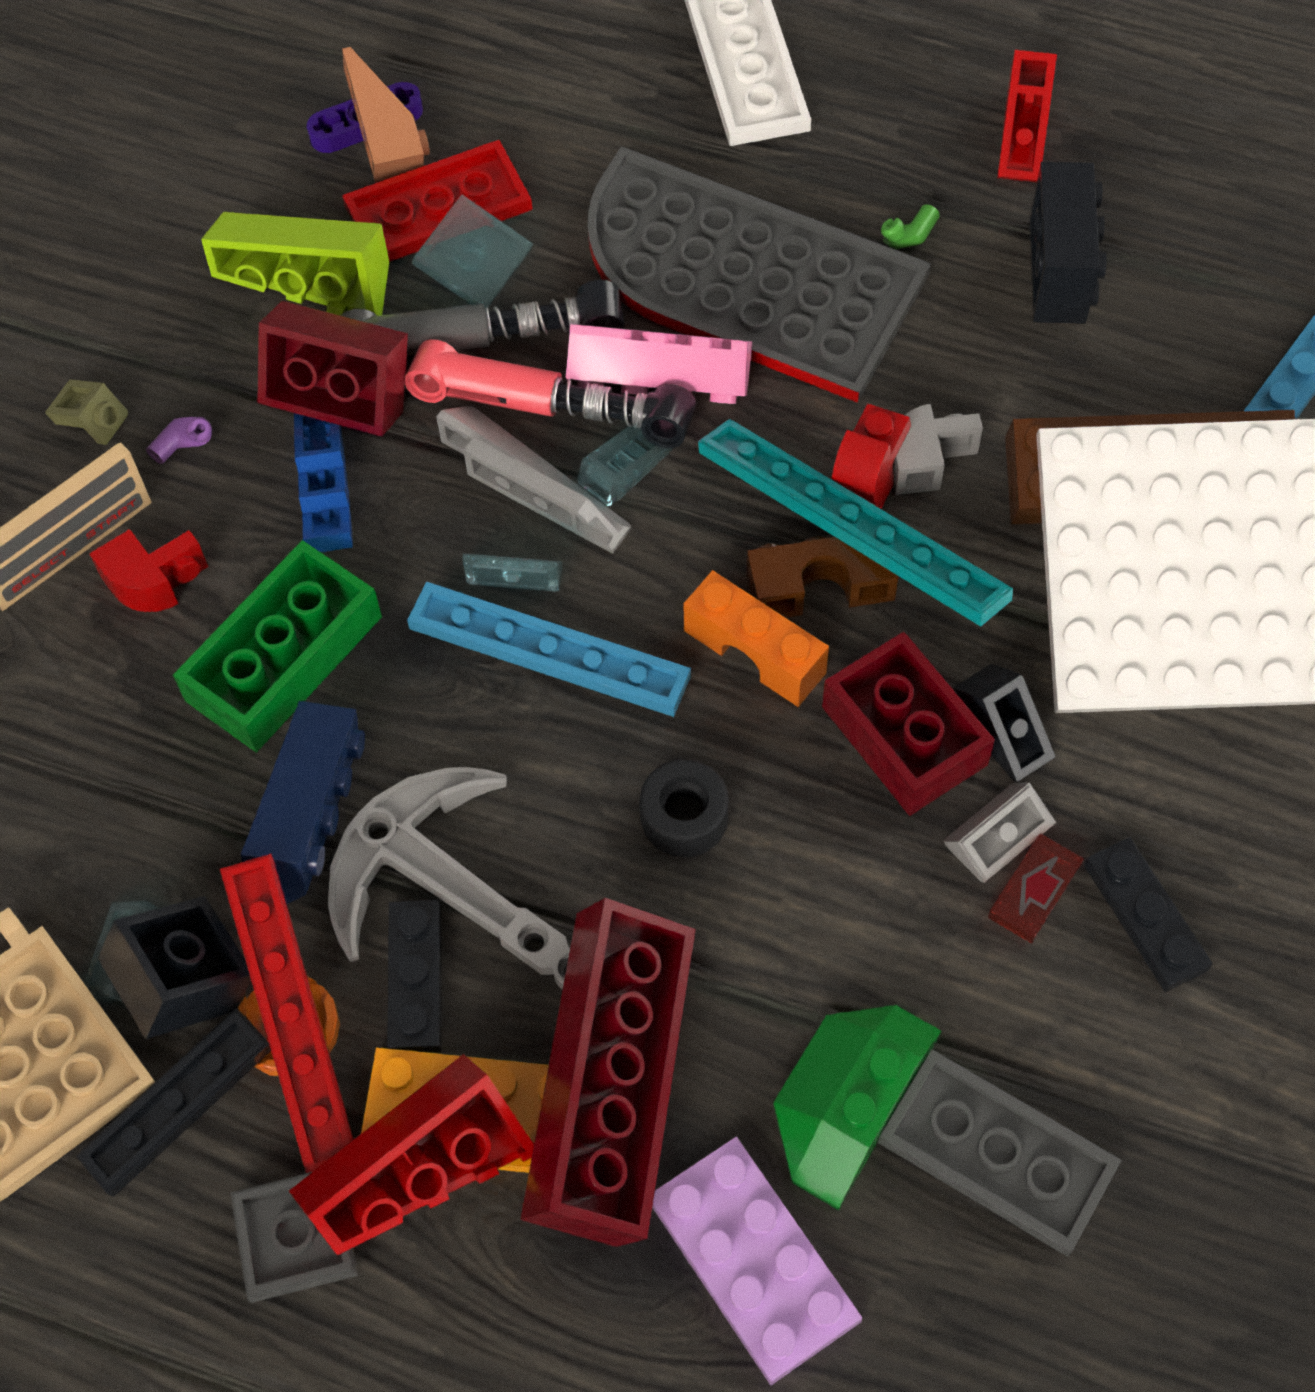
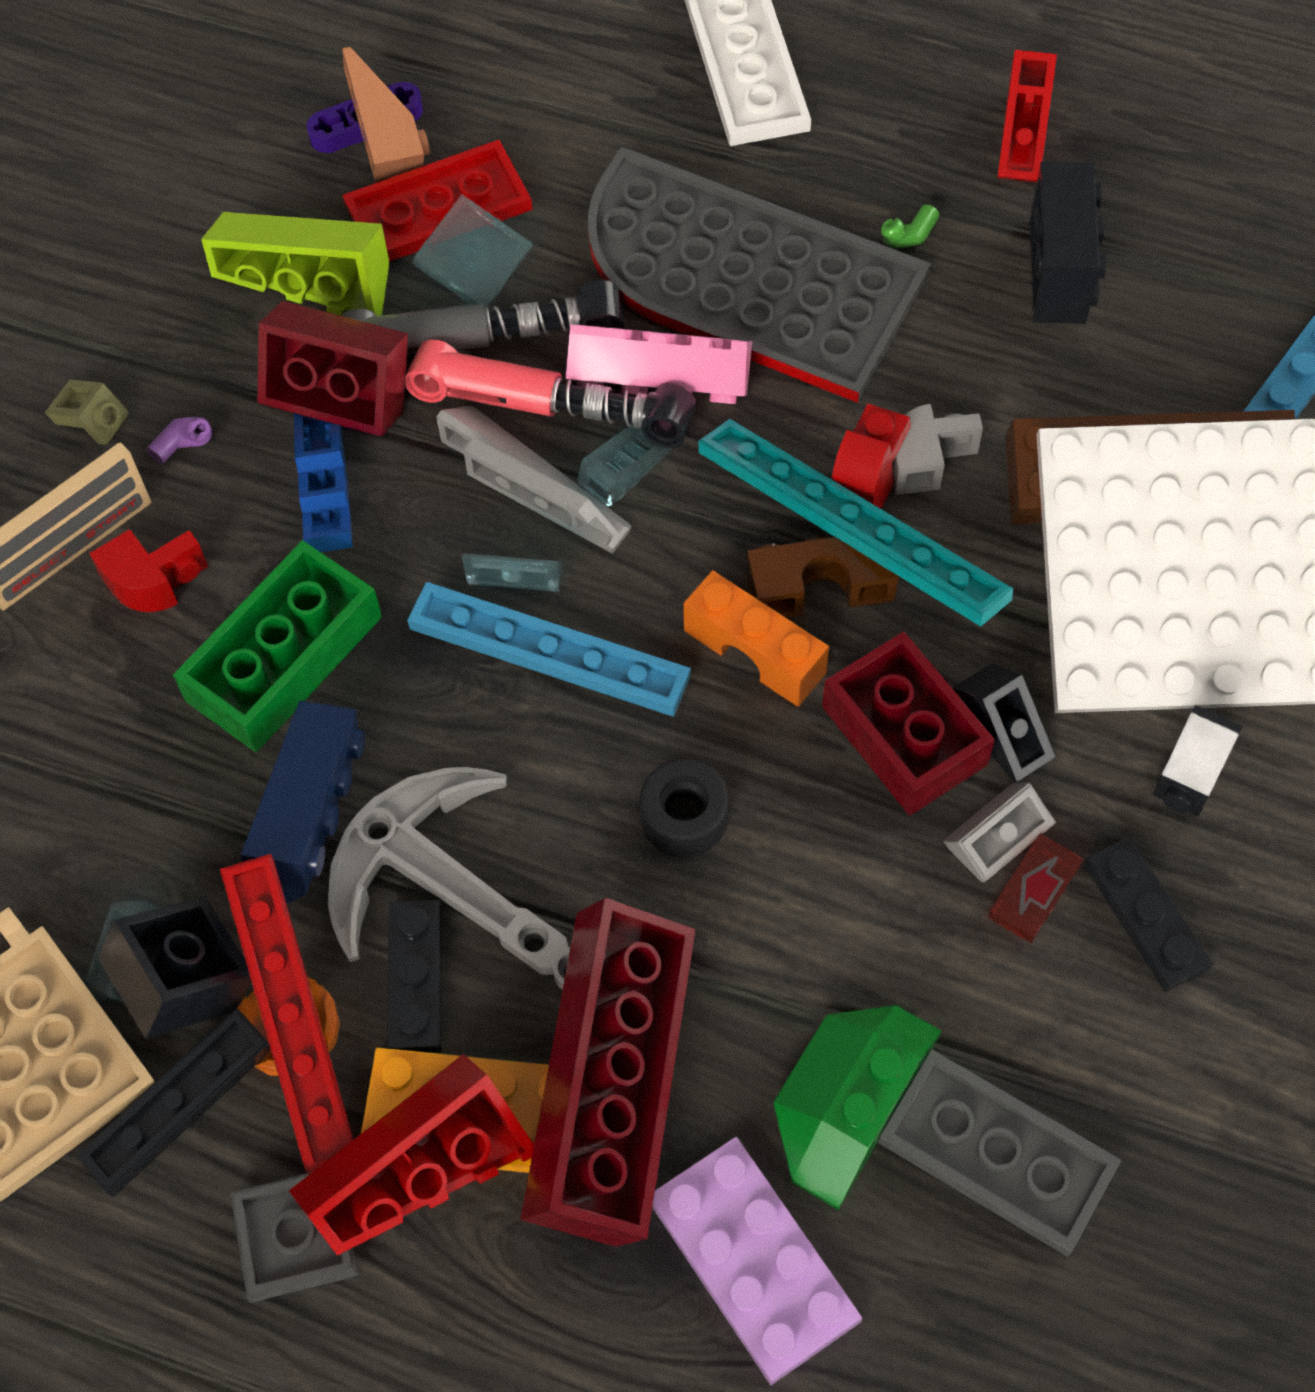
none -> slope [1153,705,1243,817]

